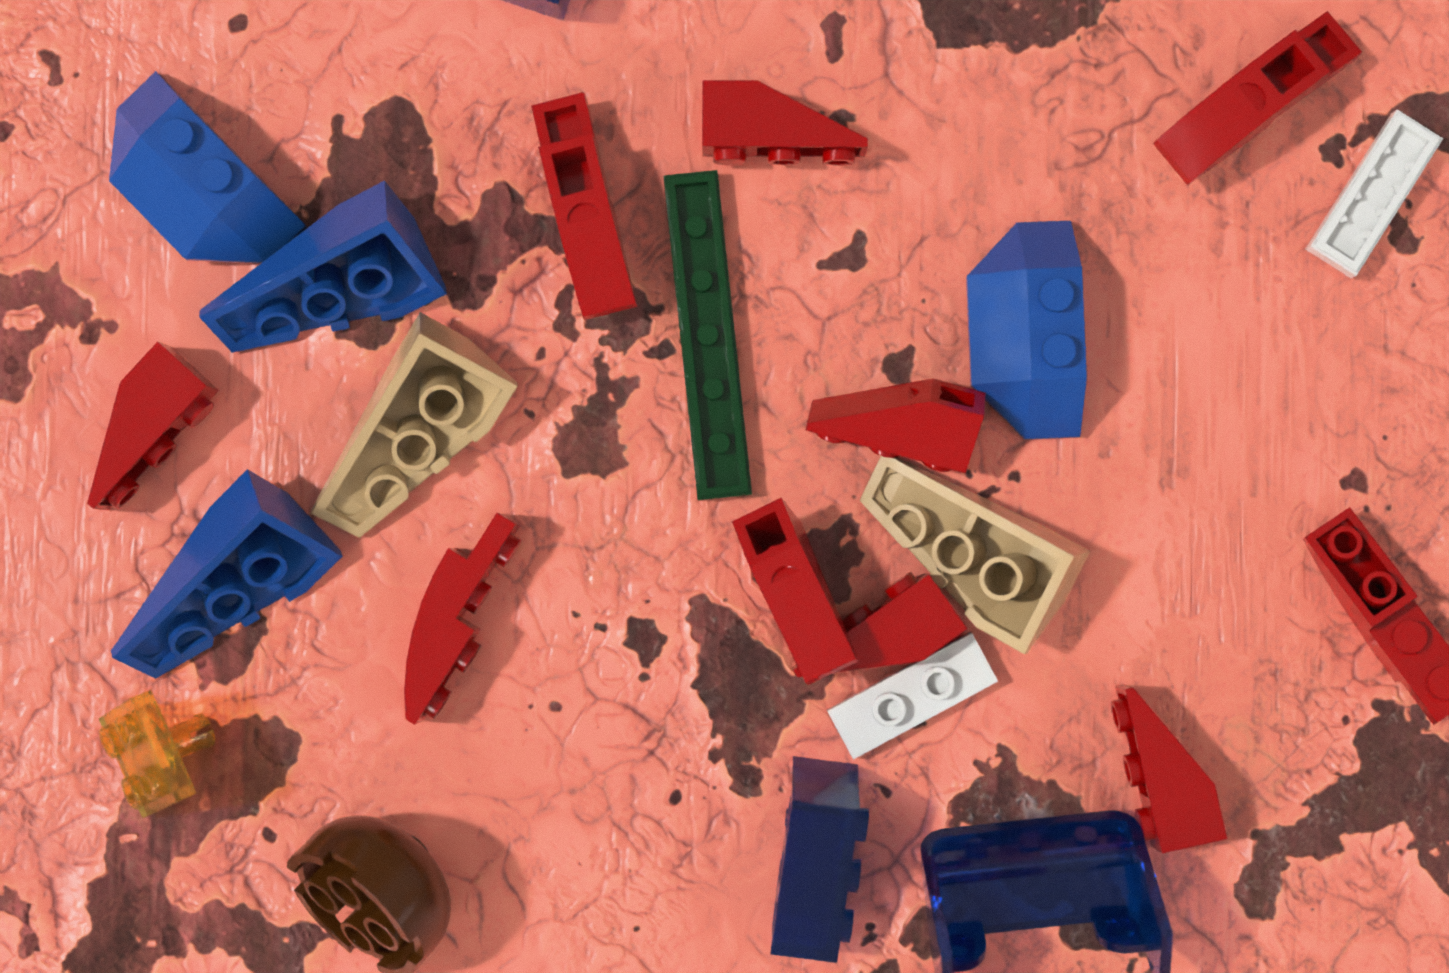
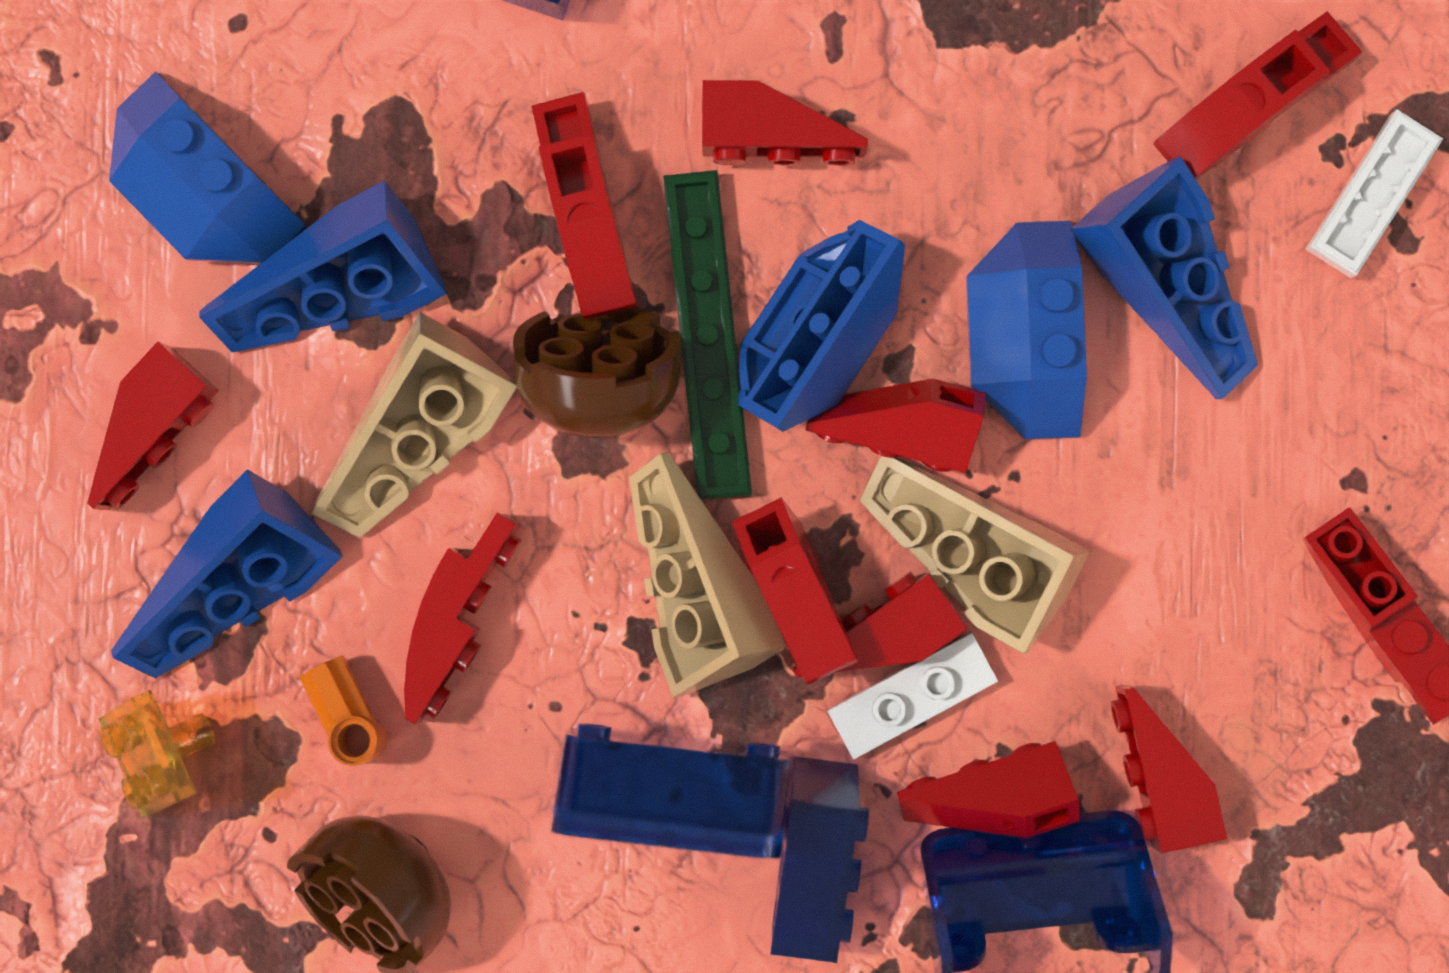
none -> orange piece [299,655,388,766]
none -> reddish brown cylinder [513,306,681,438]
none -> clear blue windscreen [551,723,790,859]
none -> tan wedge [629,452,787,698]
none -> blue wedge [738,220,905,432]
none -> red slope [897,741,1080,838]
none -> blue wedge [1071,157,1258,399]

